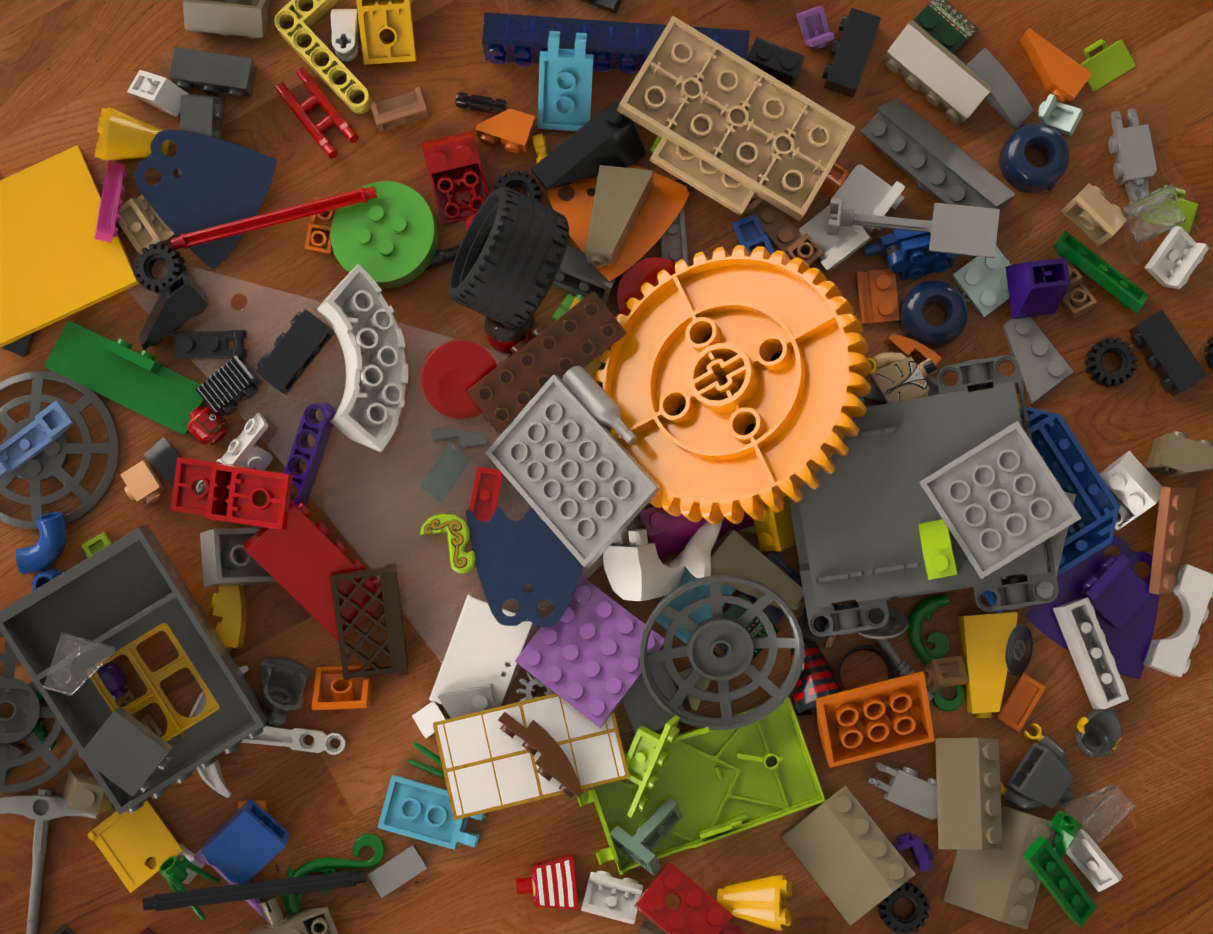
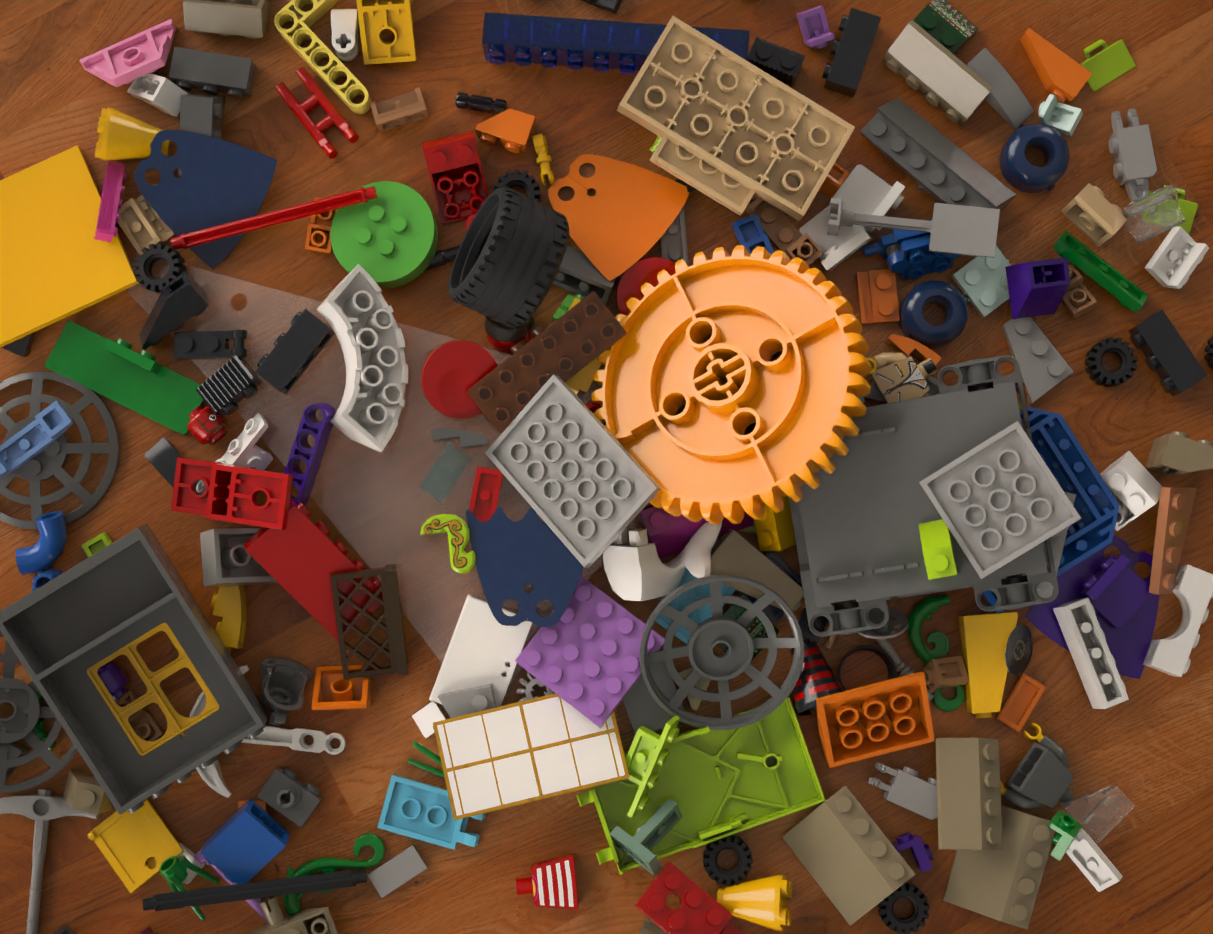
clear wing [43,632,115,696] -> none
dark grey brick [78,706,173,797] -> none
light nougat brick [120,461,166,504] -> none
reddish brown slope [498,712,582,798] -> none
black wedge [531,102,646,191] -> none
medium azure tile [537,31,594,131] -> none
light grey piece [562,366,637,445] -> none
white bracket [581,871,644,924] -> none
dark tan slope [585,165,654,267] -> none
green plate [1022,836,1097,927] -> none
dark grey hair [1075,709,1123,758] -> none
none -> bright pink wing [80,19,176,87]
none -> dark grey brick [257,767,324,827]
none -> black tyre [703,834,753,886]

